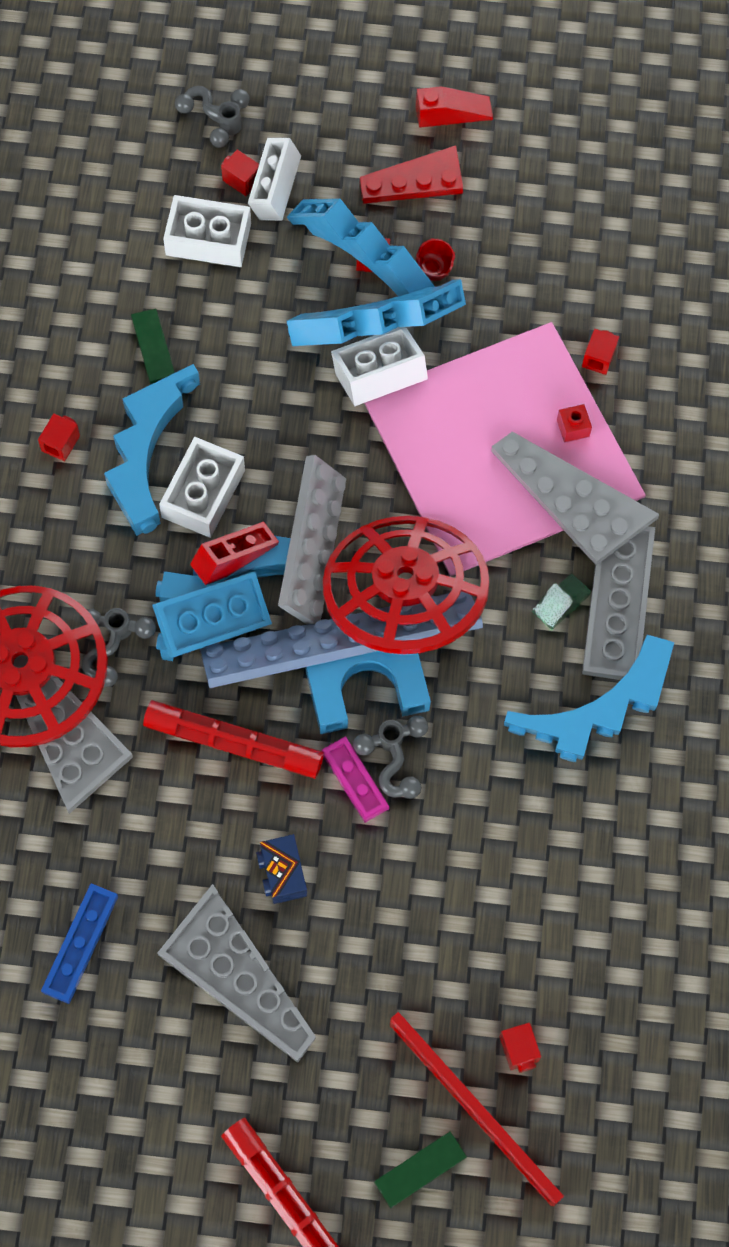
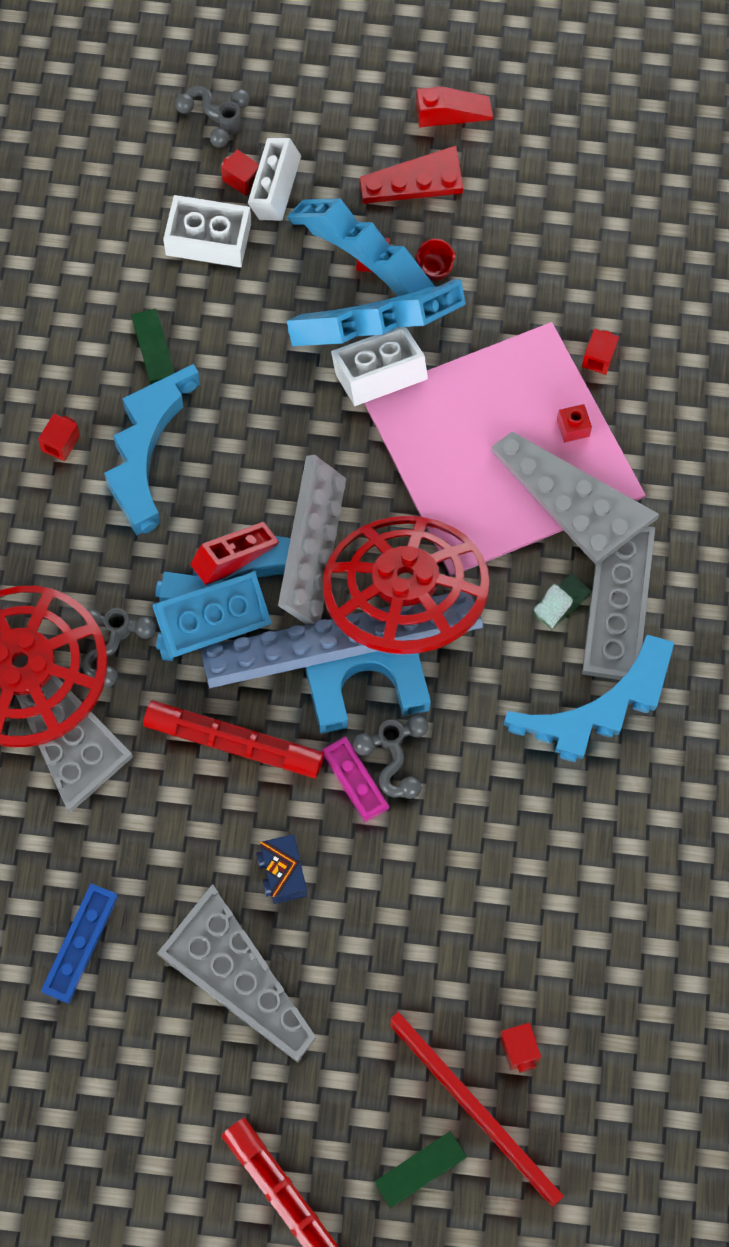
white brick [159,437,245,538] -> none

